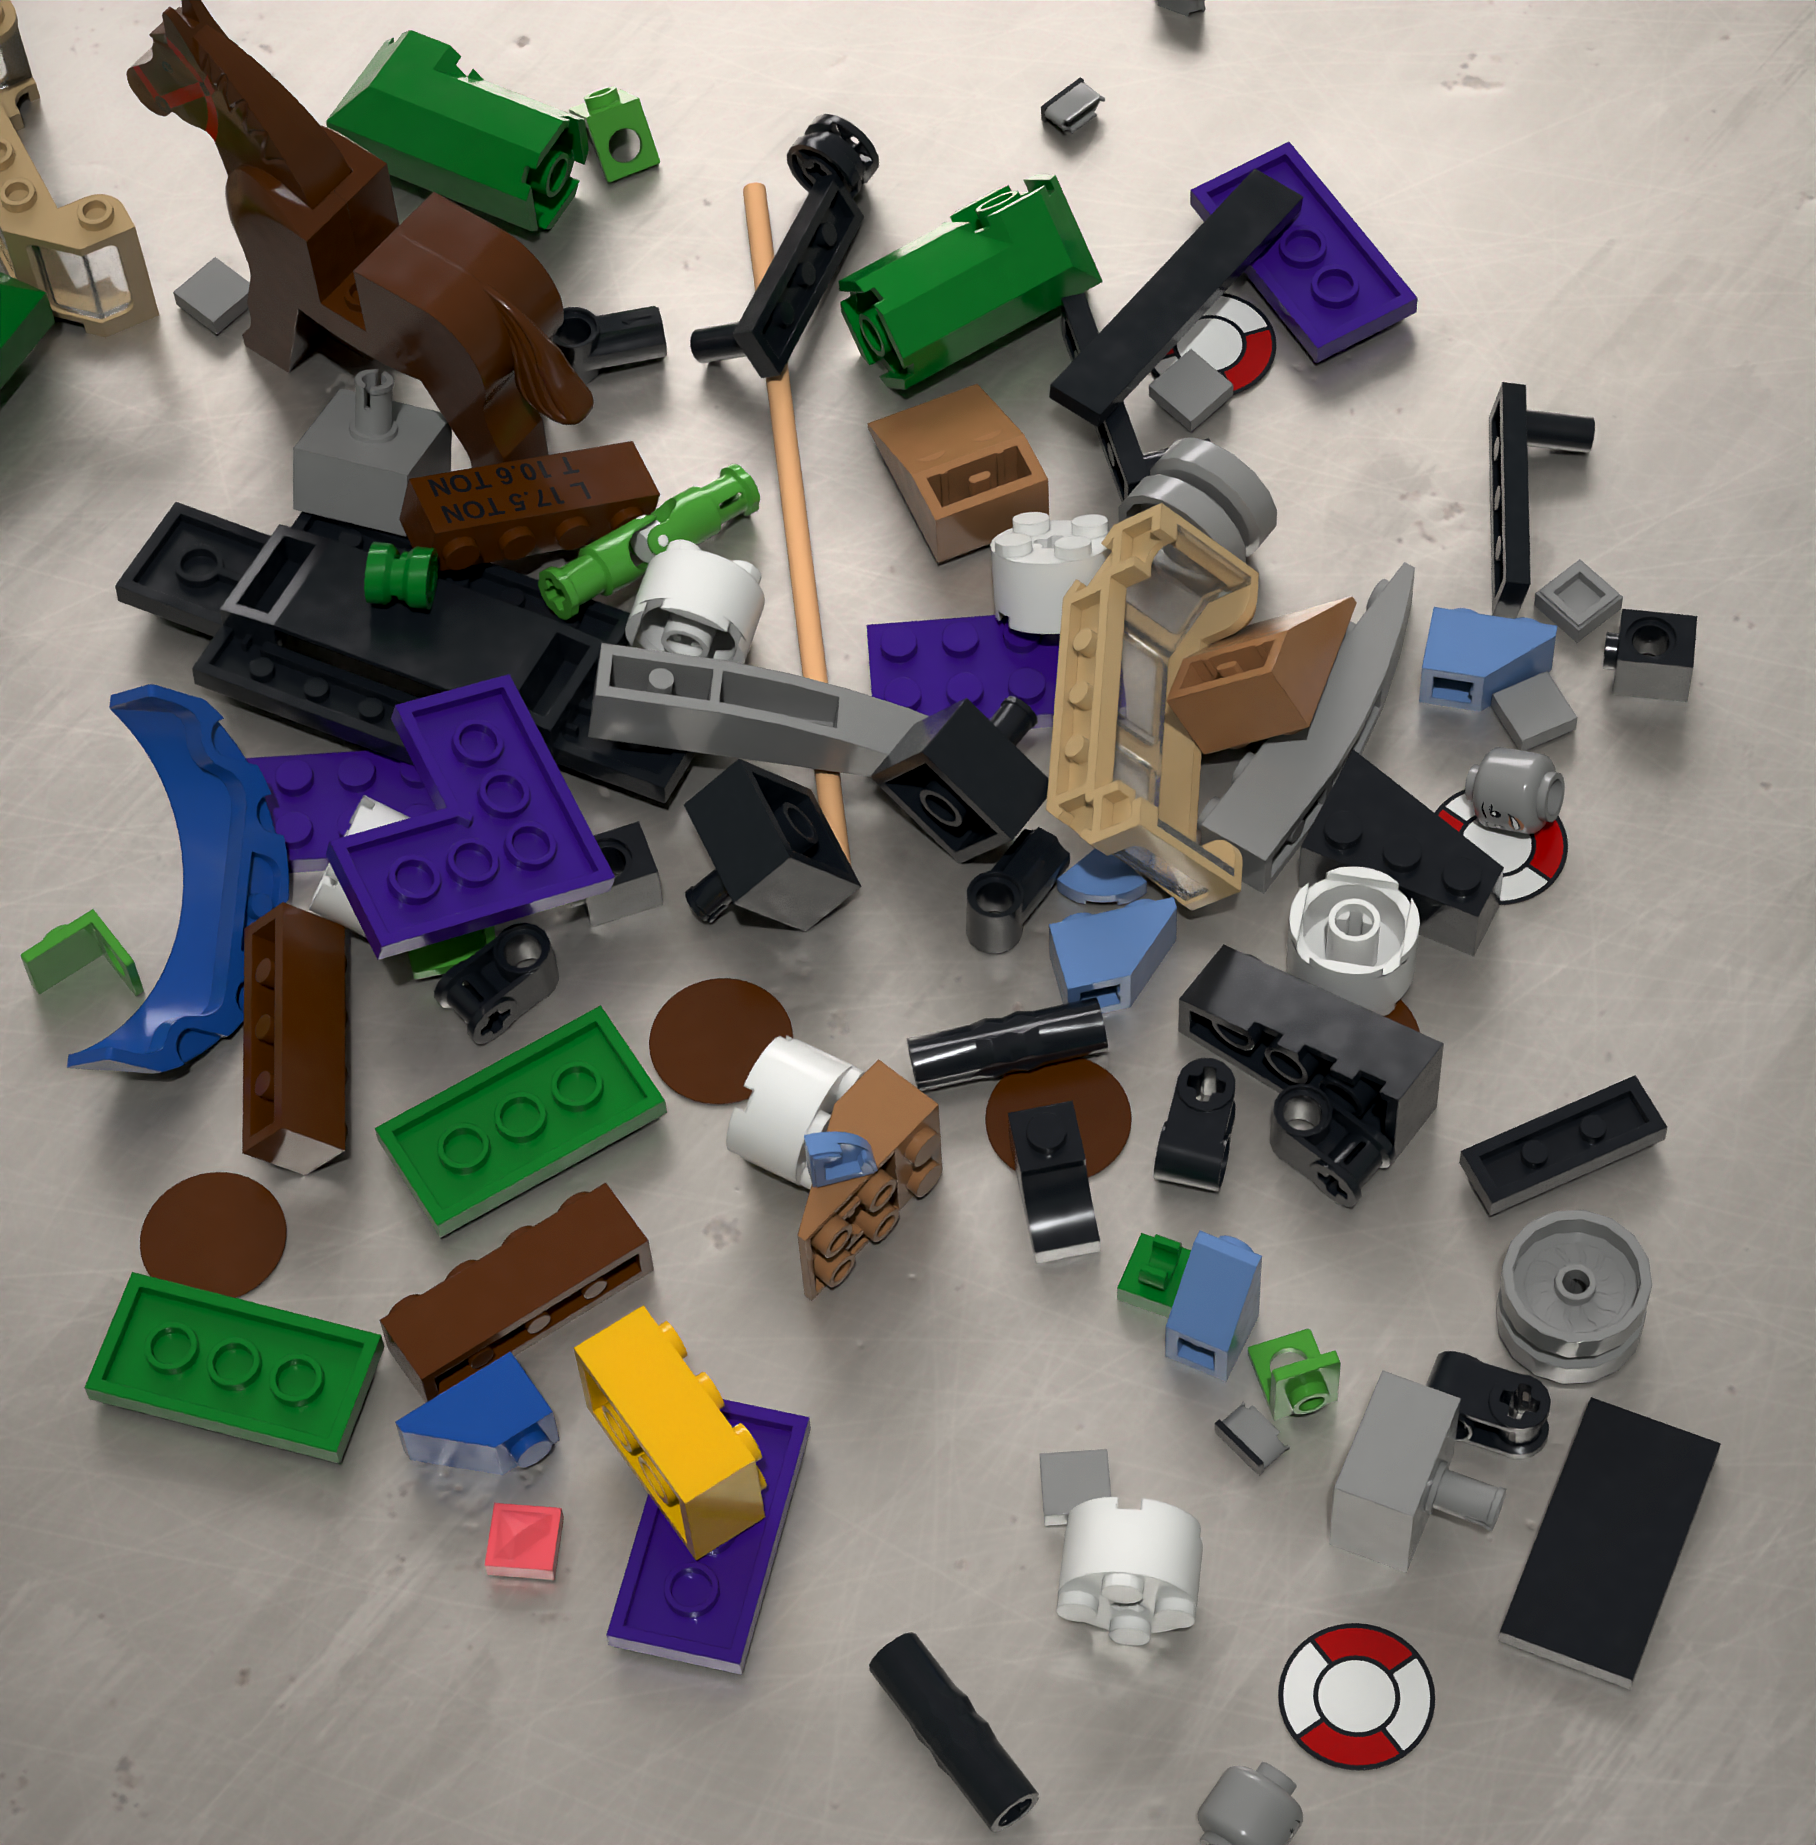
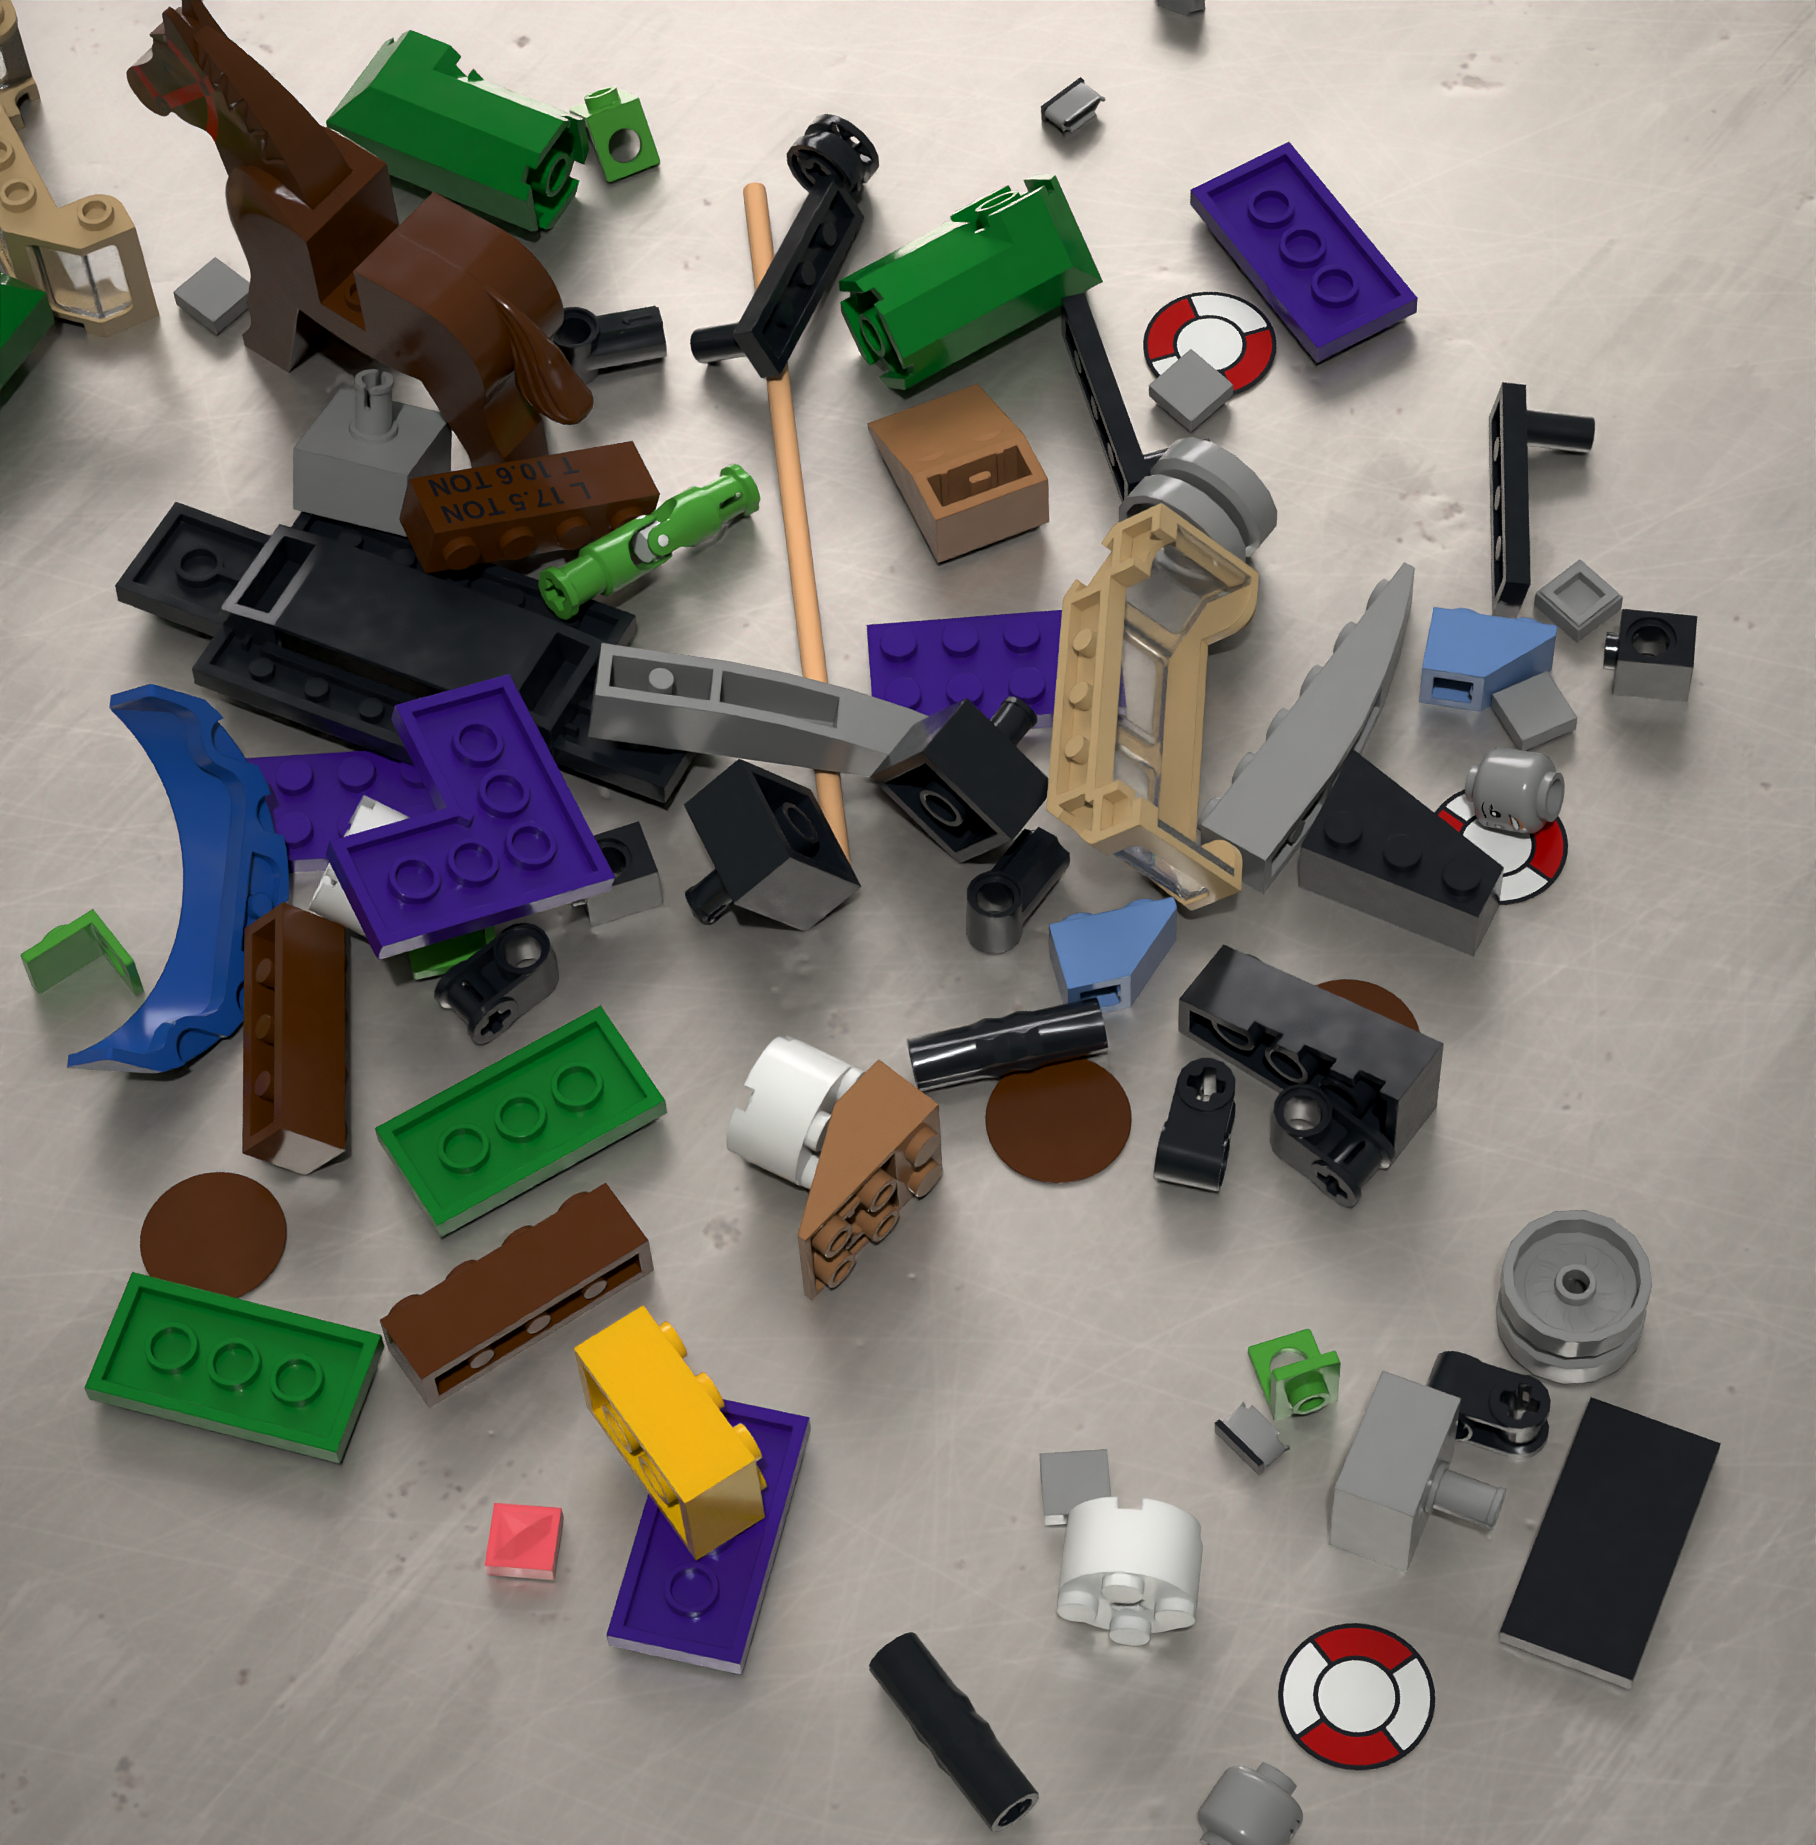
green wheel [364,542,438,610] -> none
blue slope [395,1351,560,1476] -> none
white brick [625,540,765,664] -> none
reddish brown sticker [649,978,793,1104] -> none
medium blue tile [804,1131,878,1187] -> none
white brick [990,512,1112,634] -> none
black arch [1008,1100,1101,1264] -> none
black tile [1049,169,1303,427] -> none
medium blue tile [1057,848,1147,905] -> none
green tile [1117,1233,1191,1318] -> none
medium blue slope [1165,1231,1262,1382] -> none
medium nougat slope [1166,596,1357,755] -> none
white brick [1287,866,1420,1016] -> none
black plate [1459,1075,1668,1216] -> none

